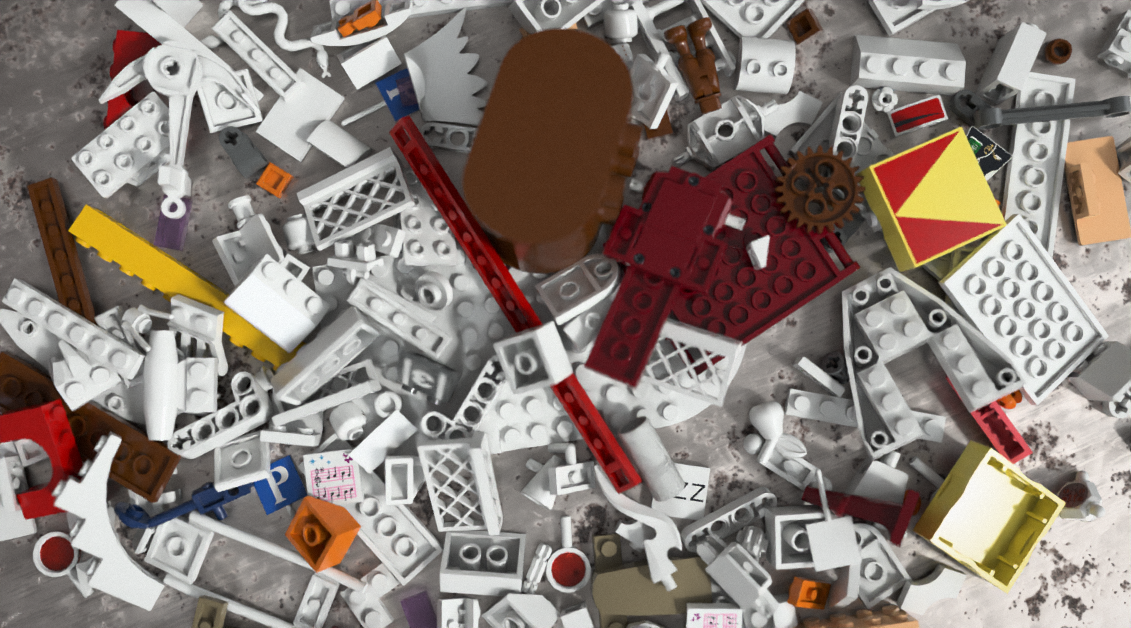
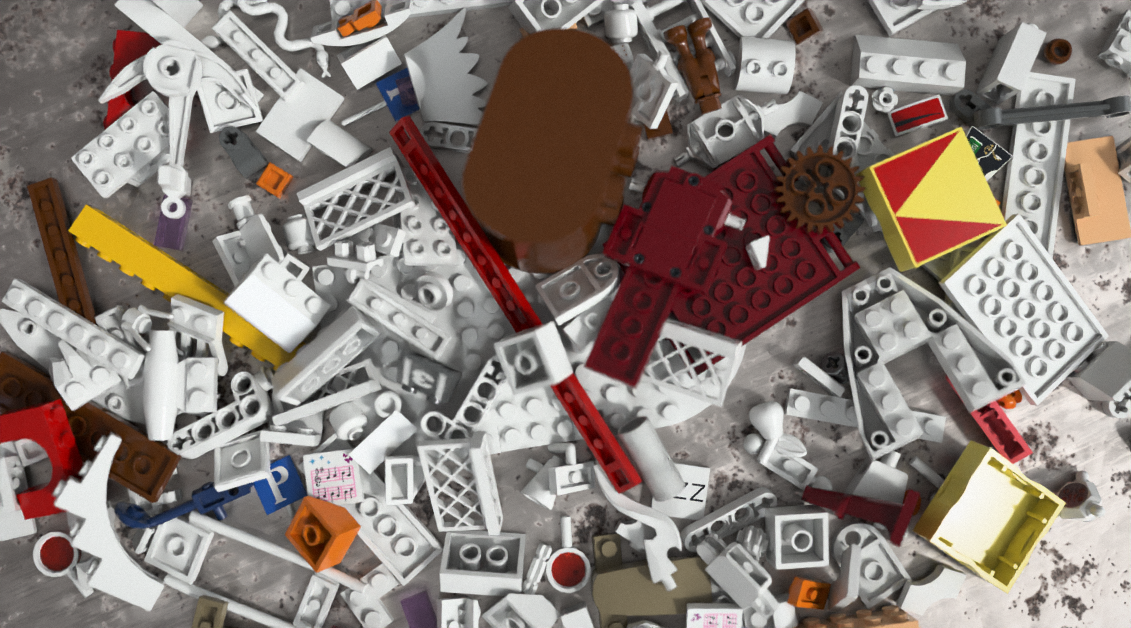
white piece [805,469,861,572] -> none

